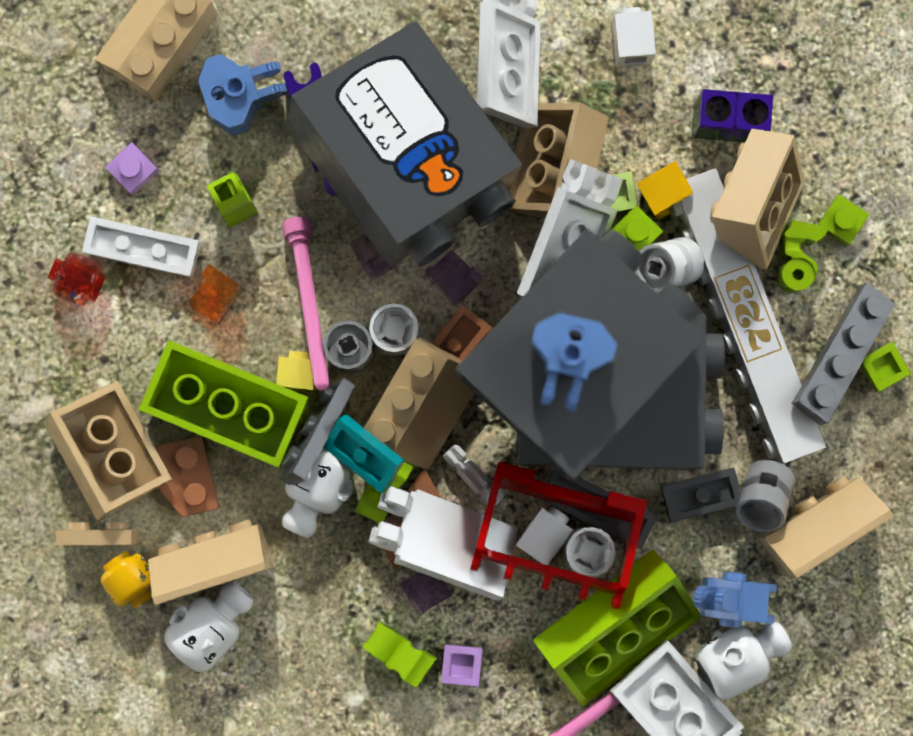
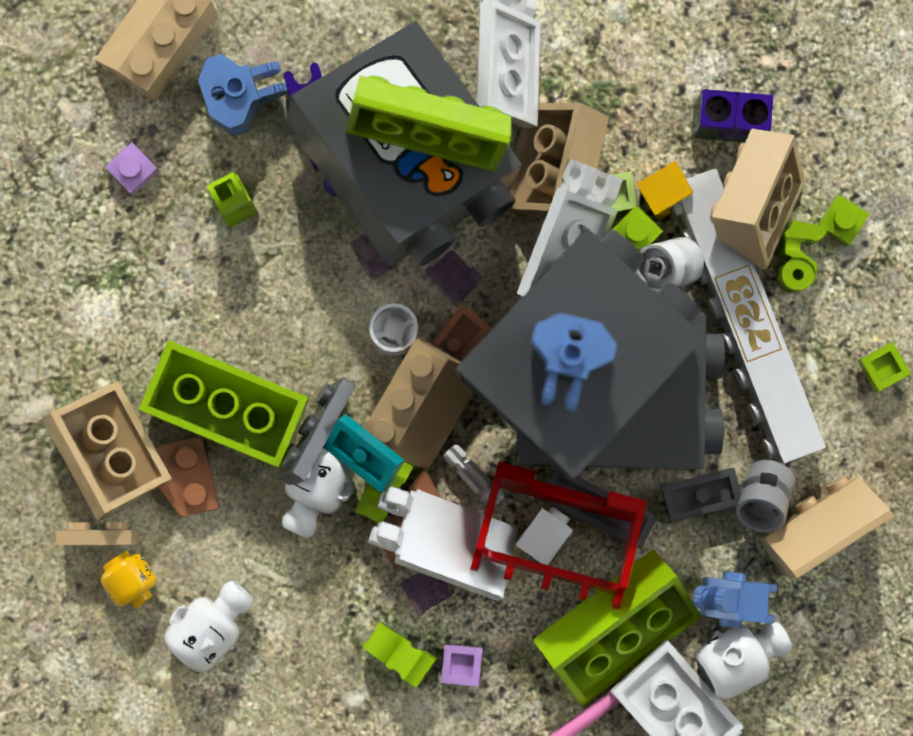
clear red head [47,251,107,306] -> none
white plate [82,216,201,278] -> none
tan slope [148,519,275,605] -> none
clear orange panel [189,264,244,325] -> none
light yellow plate [276,351,316,393] -> none
bright pink piece [282,217,329,391] -> none
light grey wheel [323,320,375,373] -> none
white wheel [563,526,616,577] -> none
white brick [611,7,656,67] -> none
plate [791,282,895,425] -> none
none -> lime slope [346,75,511,172]

